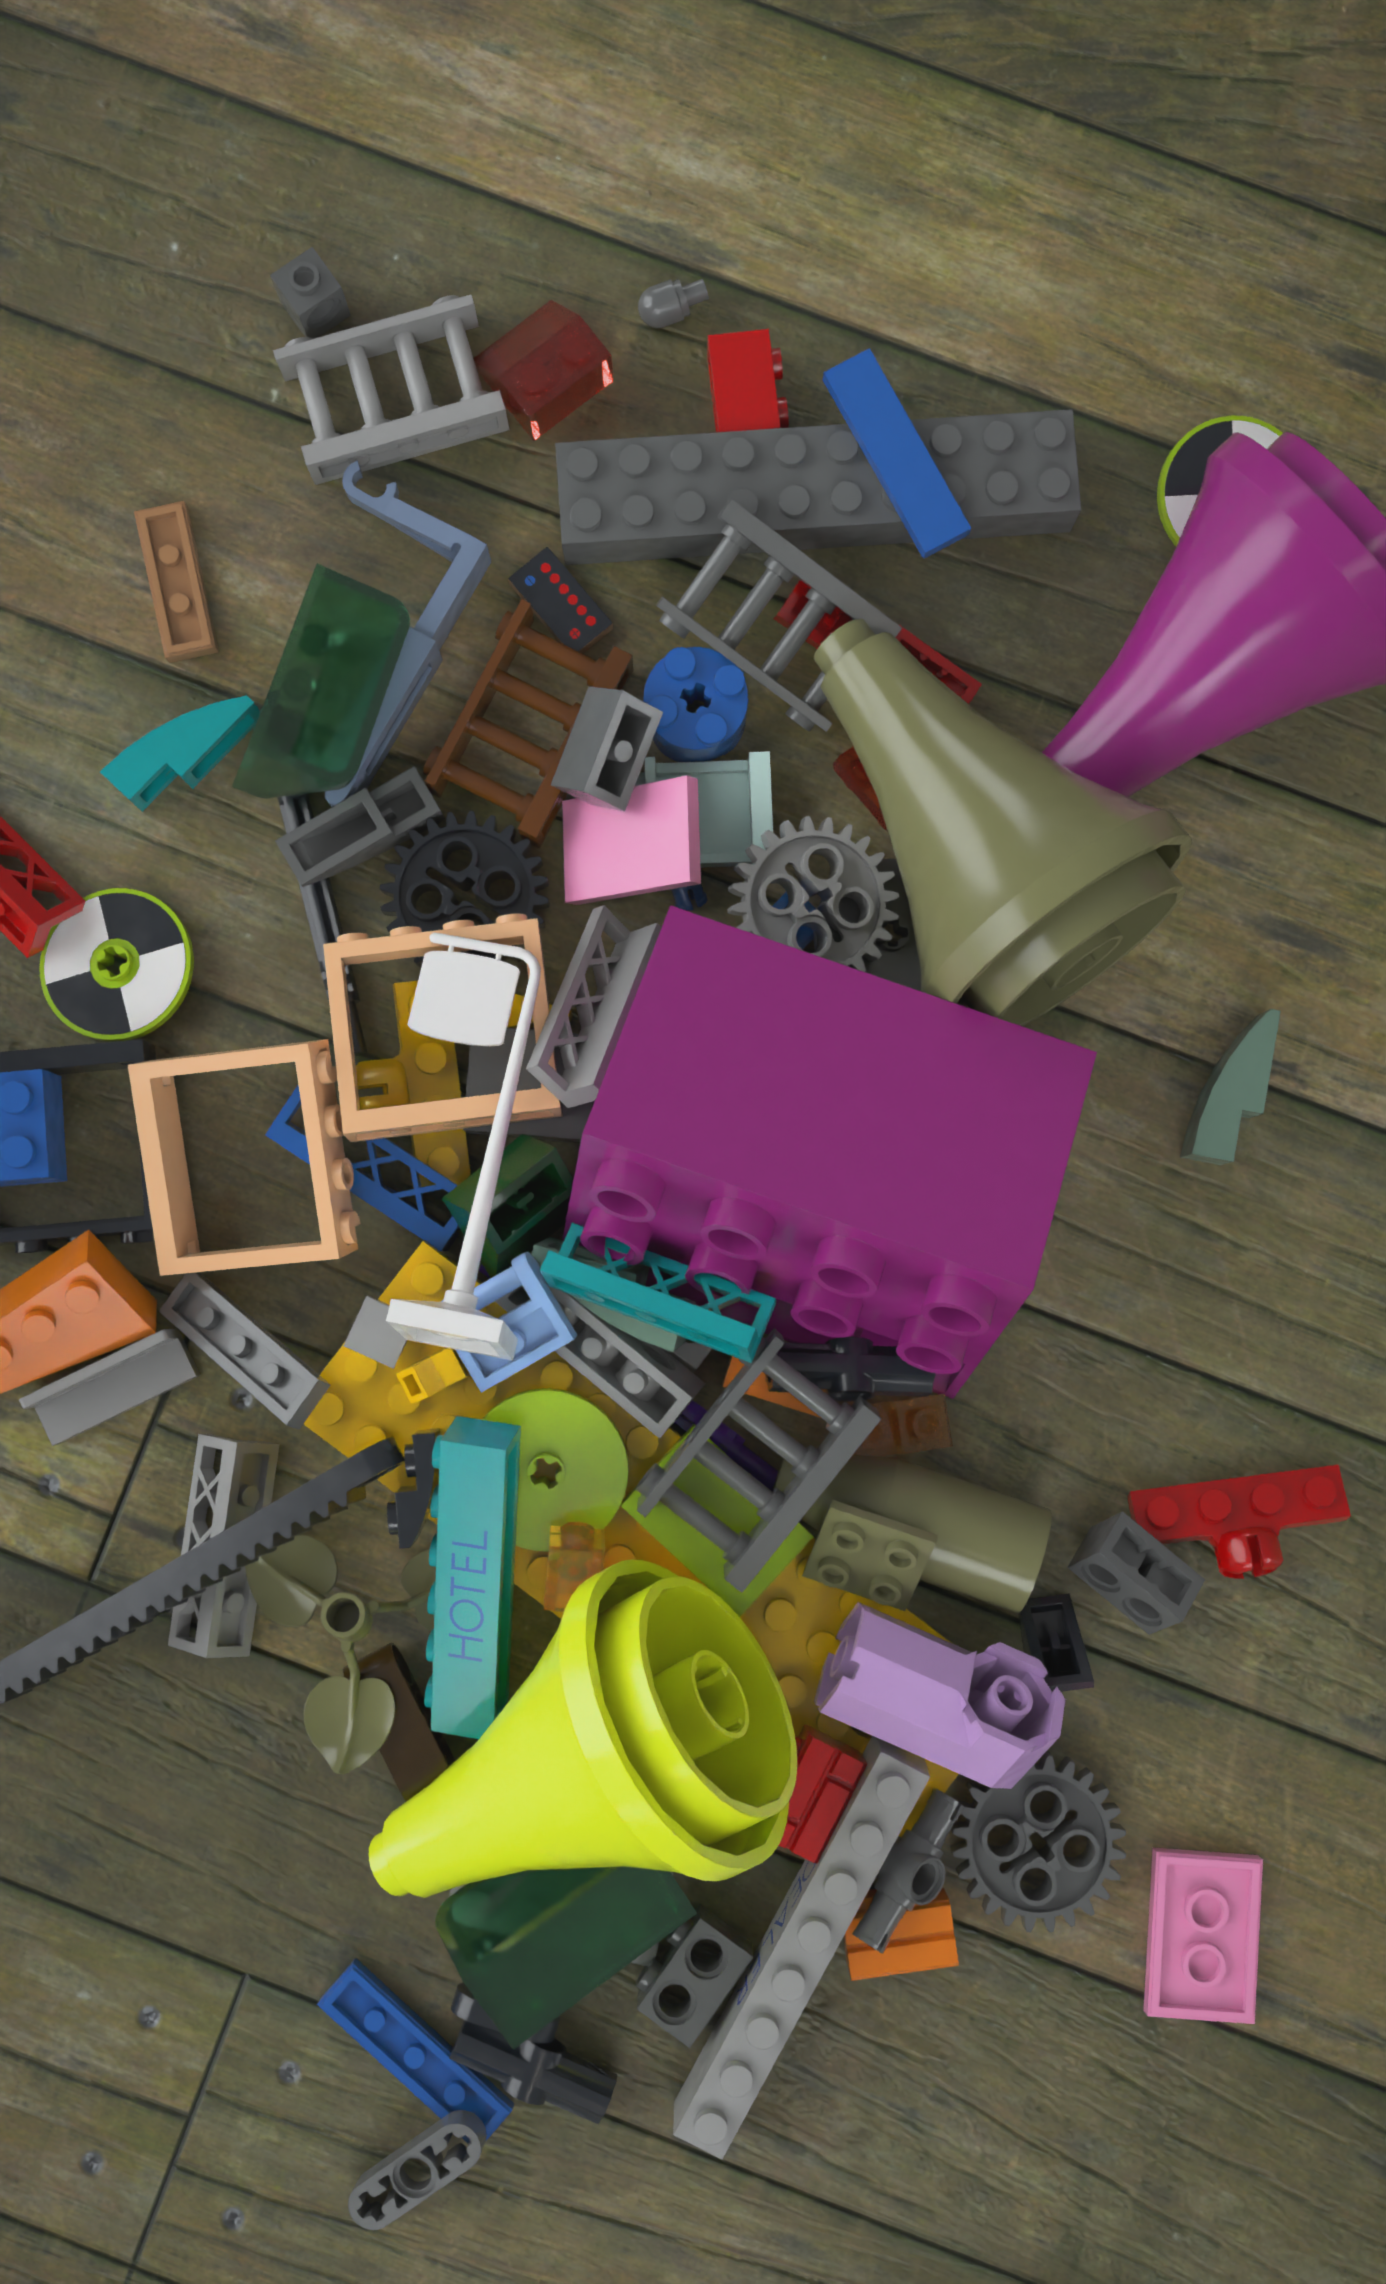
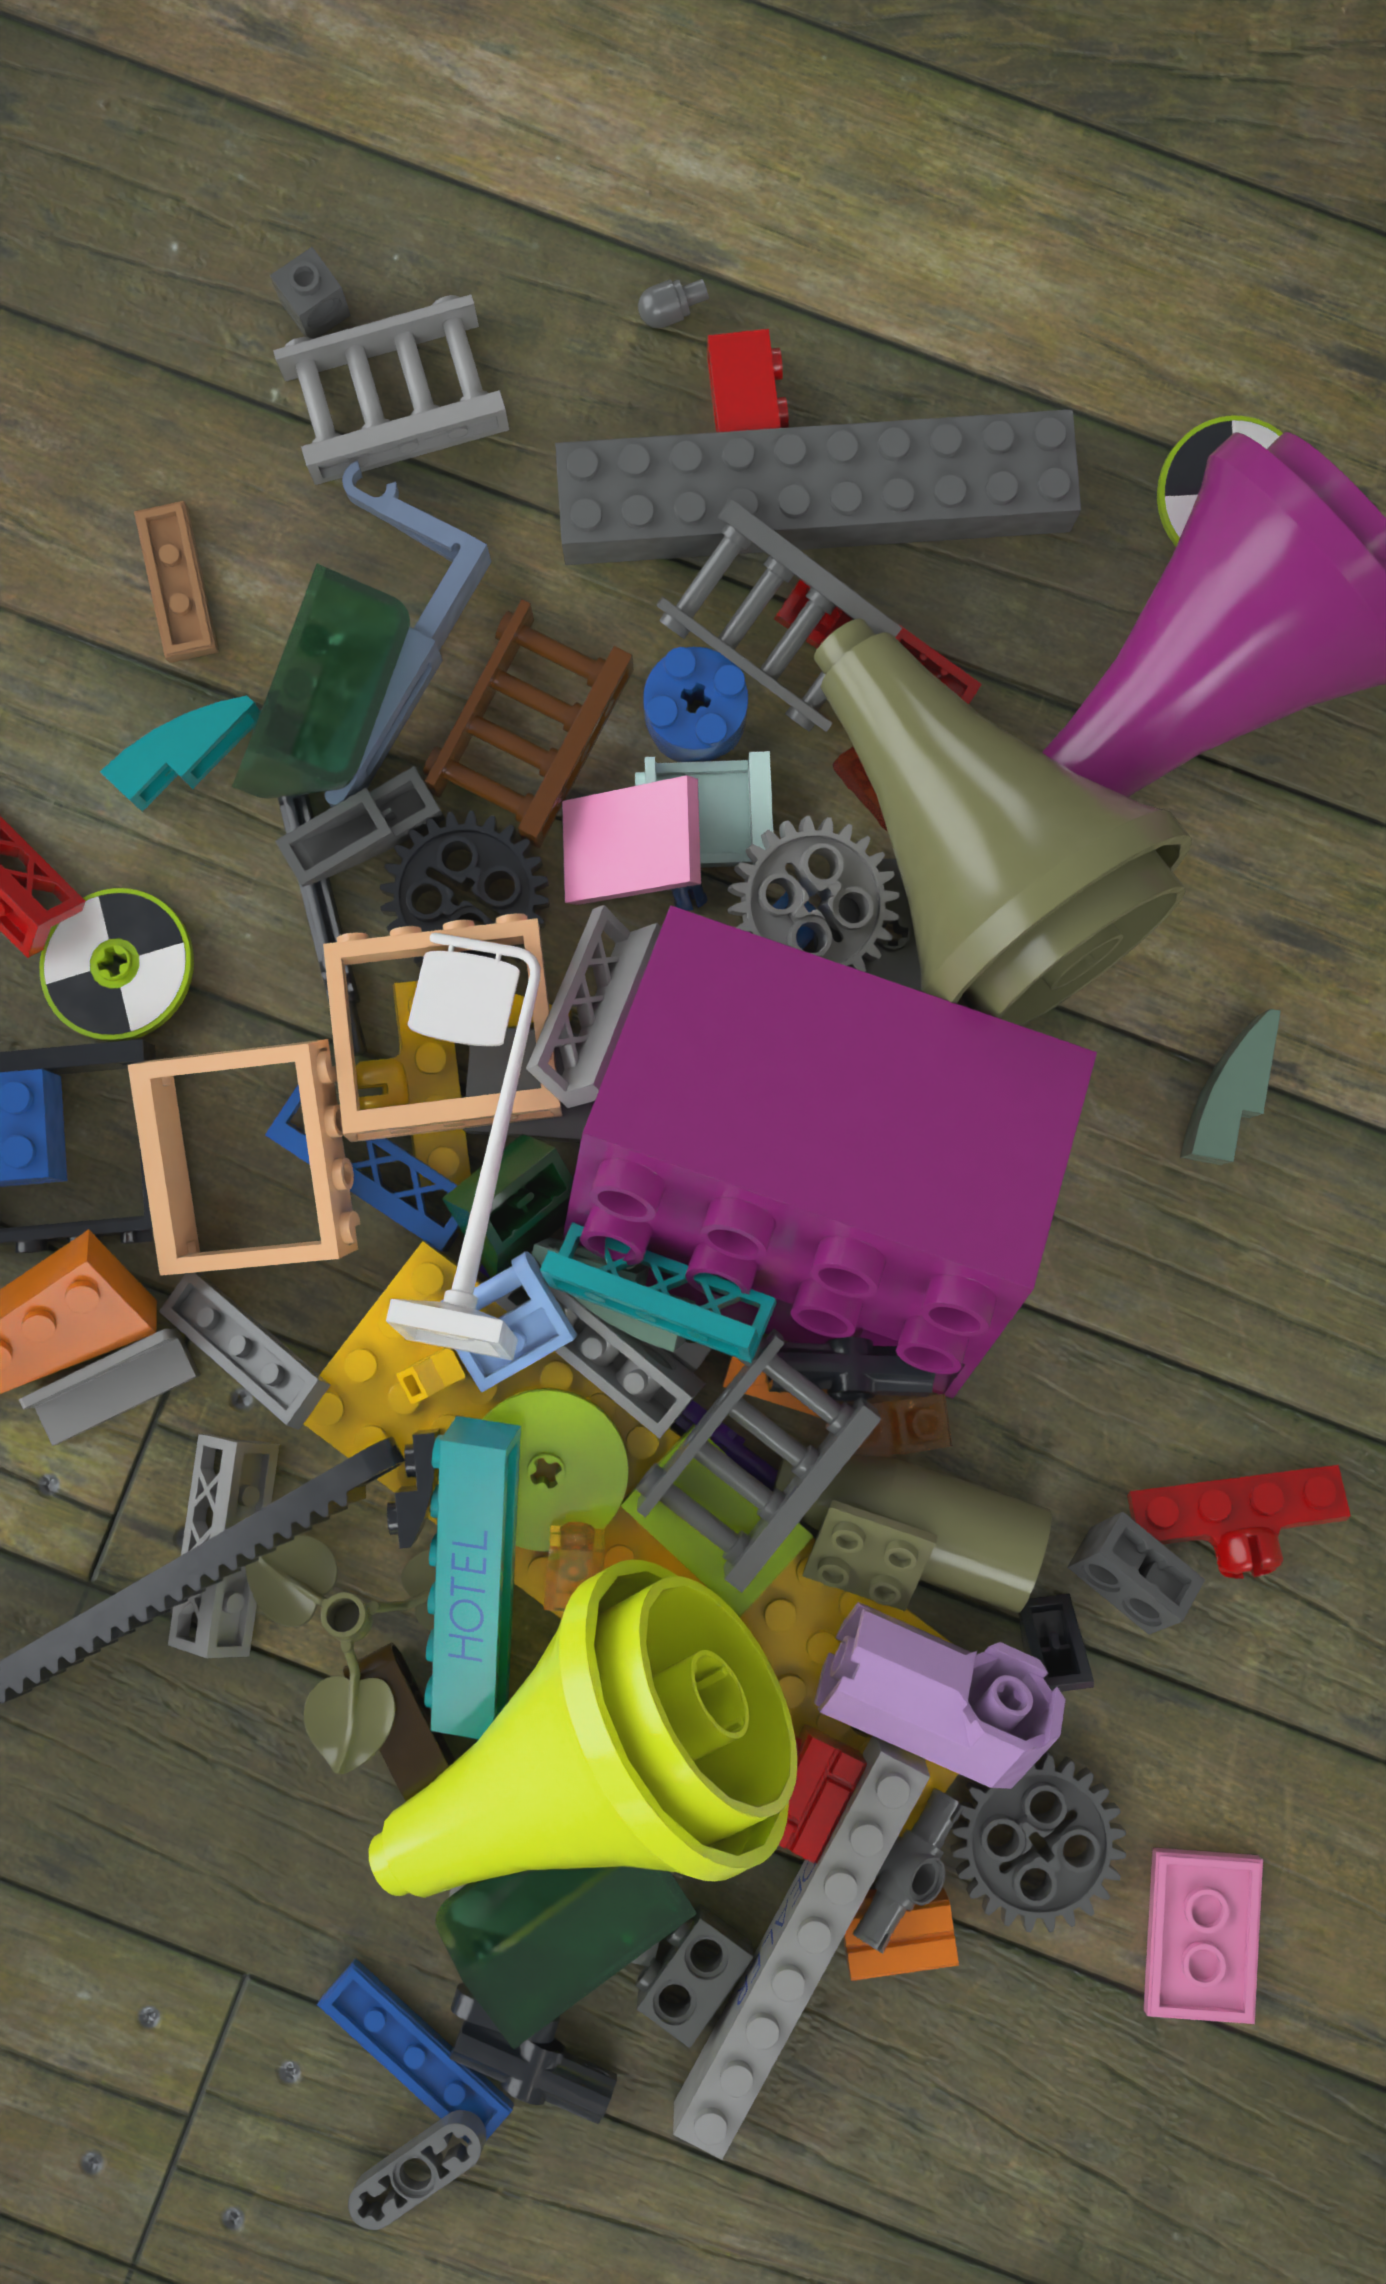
light grey tile [343,1295,407,1369] -> none
clear red slope [473,300,613,441] -> none
black tile [508,547,613,654] -> none
dark grey brick [551,687,663,812] -> none
blue tile [822,348,972,559] -> none

